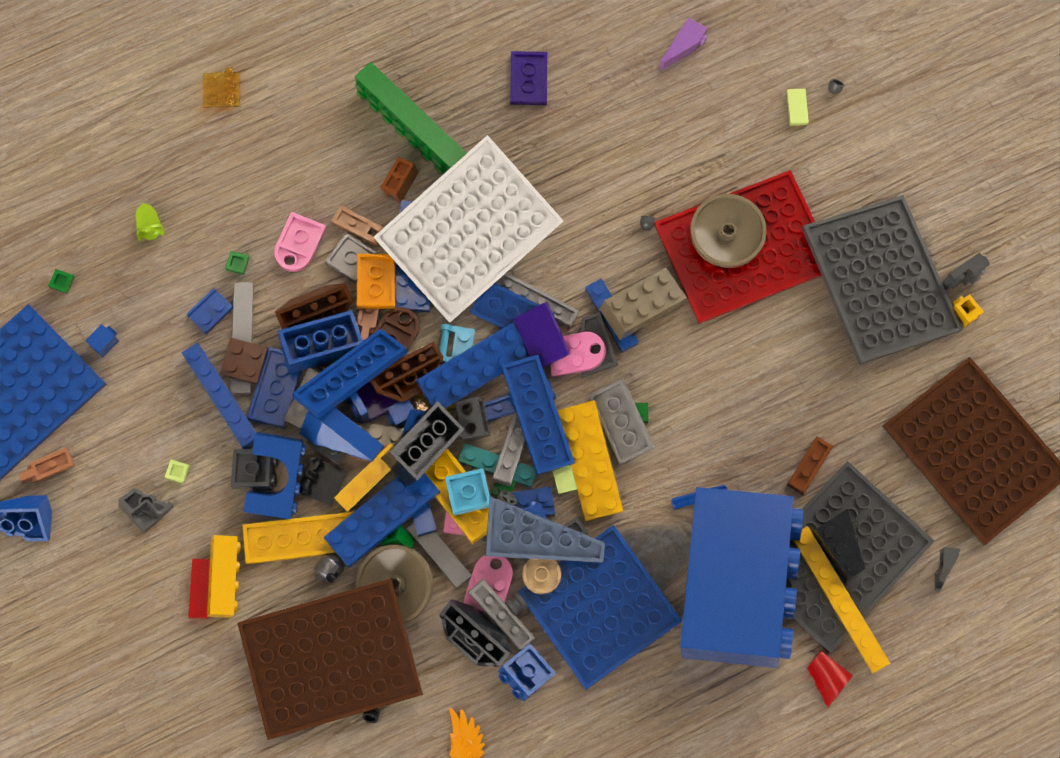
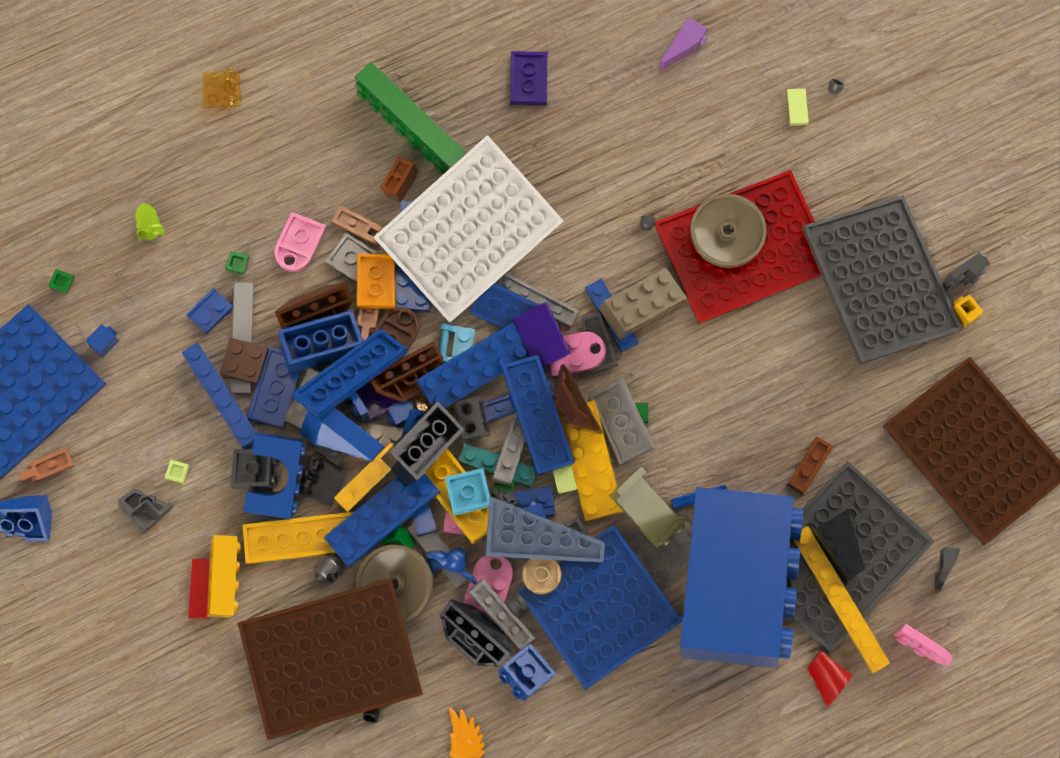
none -> blue animal [425,547,477,584]
none -> reddish brown wedge [553,364,603,435]
none -> panel [609,466,689,548]
none -> bright pink plate [893,624,953,666]

